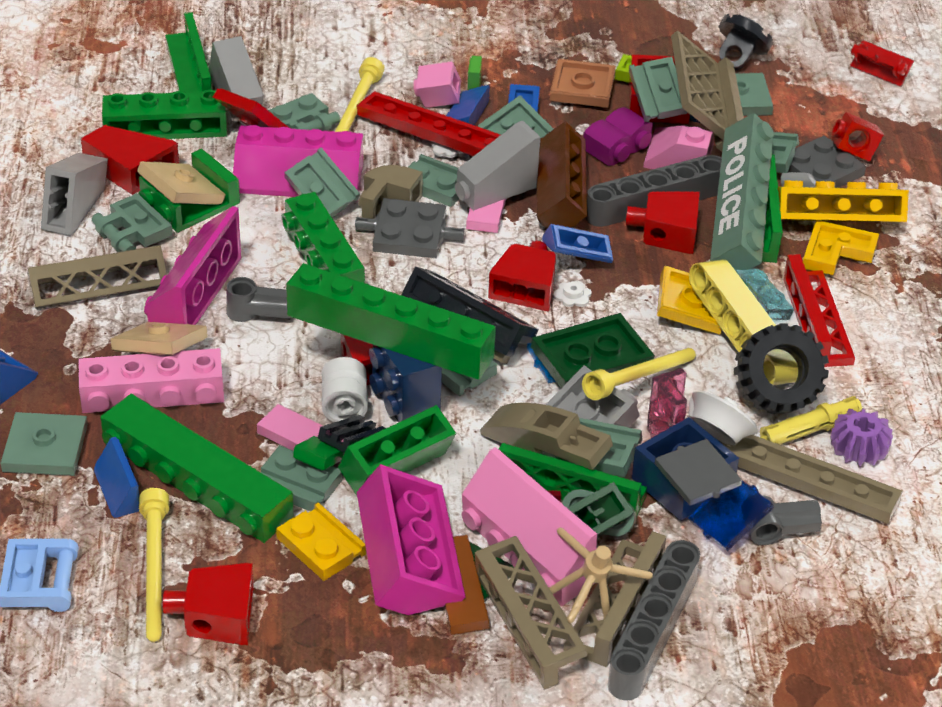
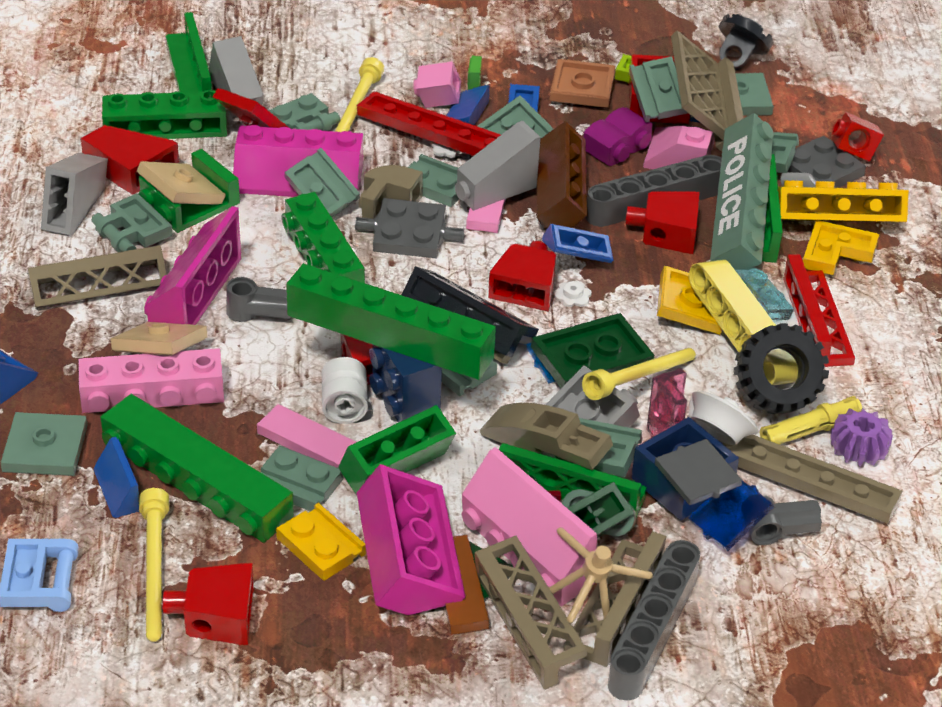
green tile [293,436,344,471] -> none
black tile [317,415,386,453] -> none
red hinge [850,40,914,87] -> none

